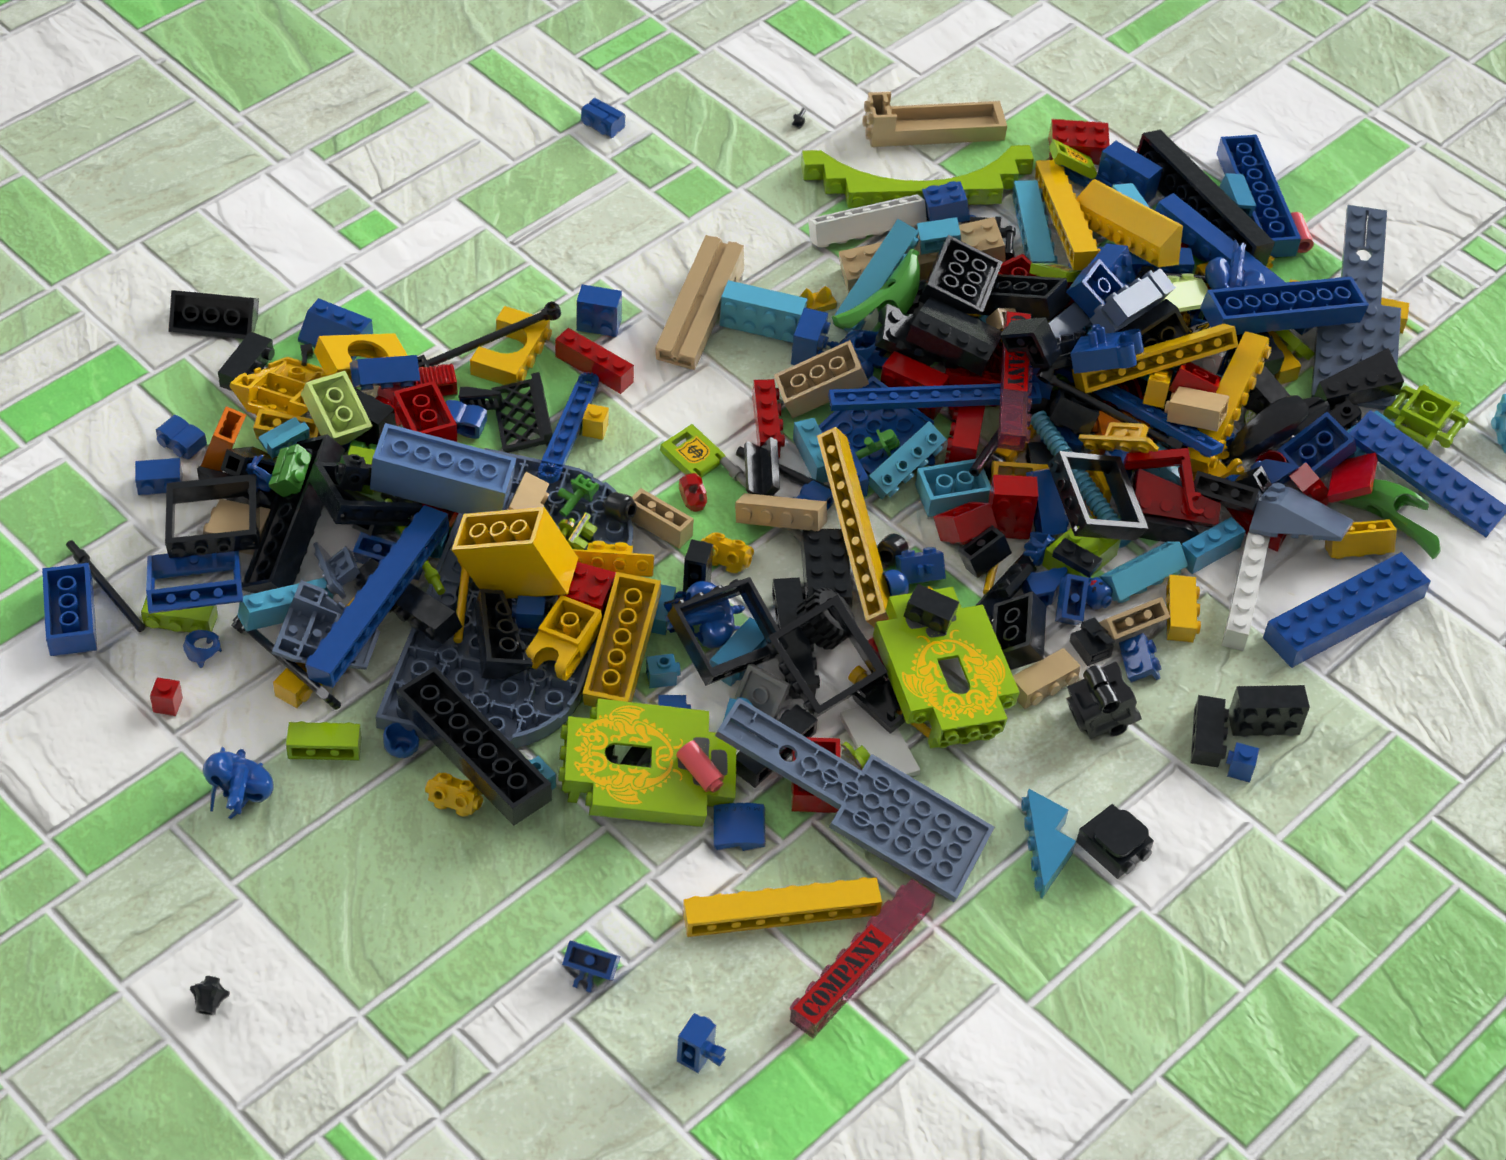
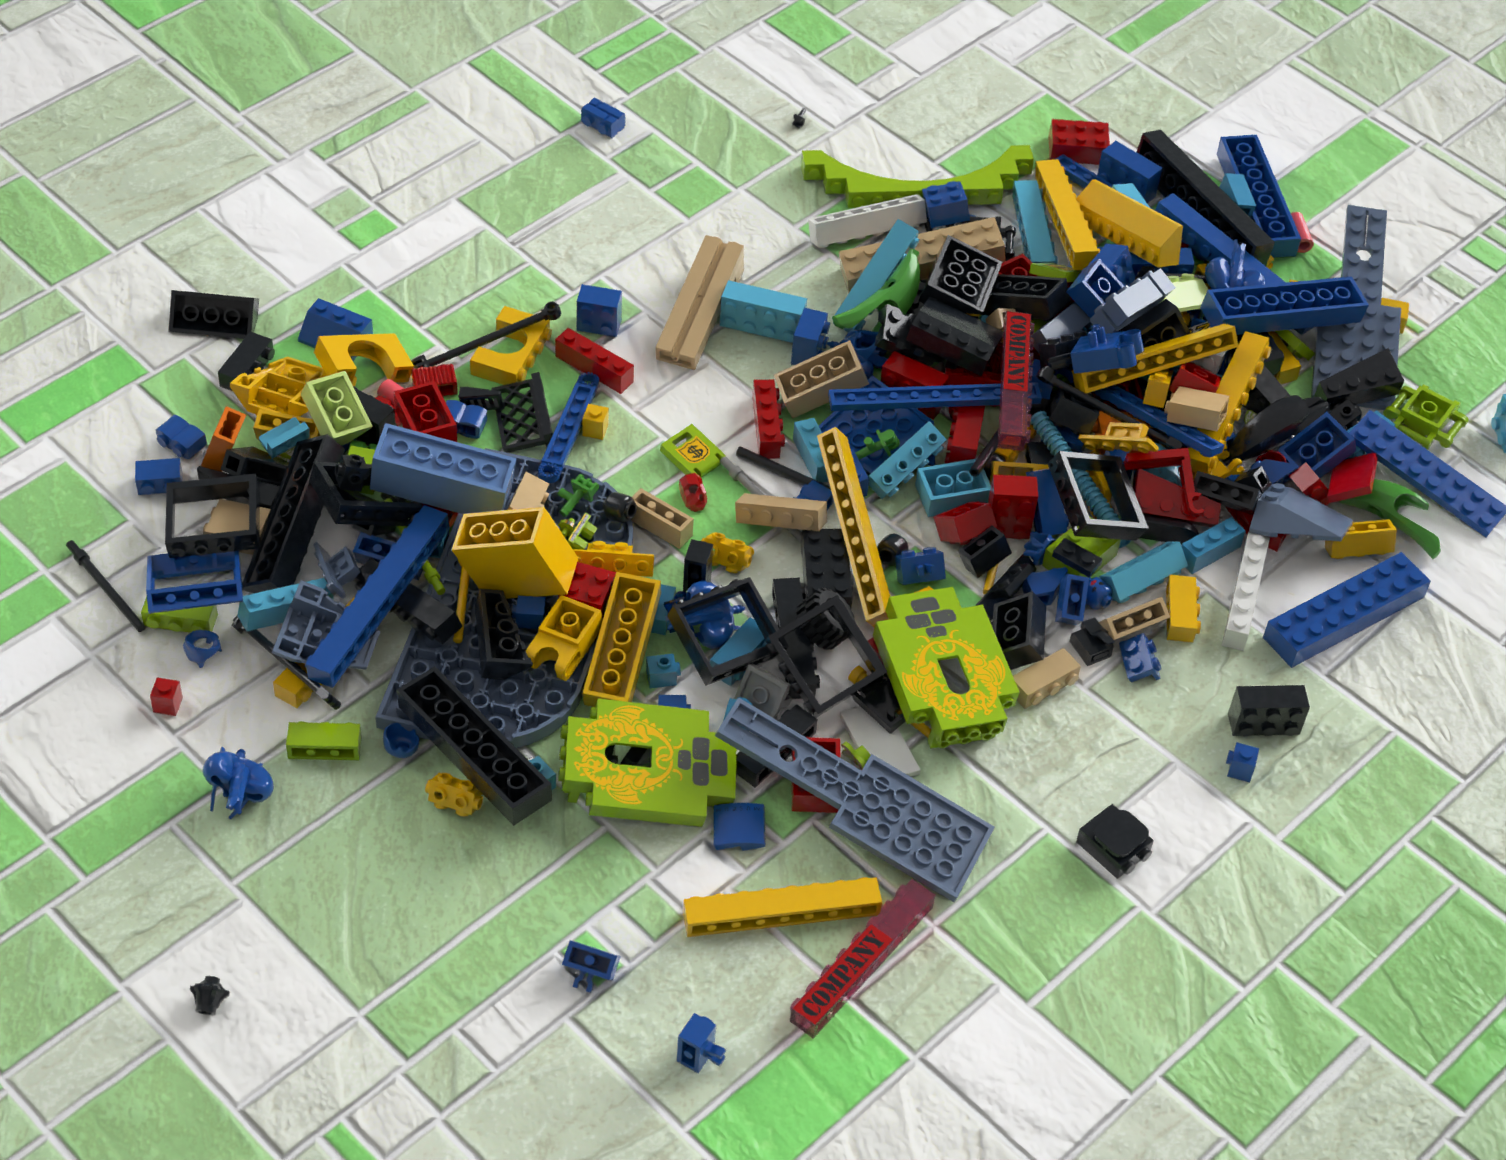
blue brick [42,563,97,656] -> none
blue piece [246,455,272,493] -> none
bright green brick [269,444,312,497] -> none
black hand [300,343,314,367] -> none
blue brick [350,355,420,391] -> none
coral brick [676,740,724,793] -> none
black panel [744,437,780,496] -> none
yellow tile [799,286,837,312] -> none
tan brick [862,92,1007,147] -> none
blue hair [882,569,909,596] -> none
black brick [904,584,960,635] -> none
medium azure brick [917,217,961,255] -> none
black brick [1000,317,1062,368] -> none
dark azure slope [1021,789,1076,898] -> none
lime container [1049,139,1097,179] -> none
black piece [1066,661,1142,740] -> none
black brick [1191,695,1229,768] -> none

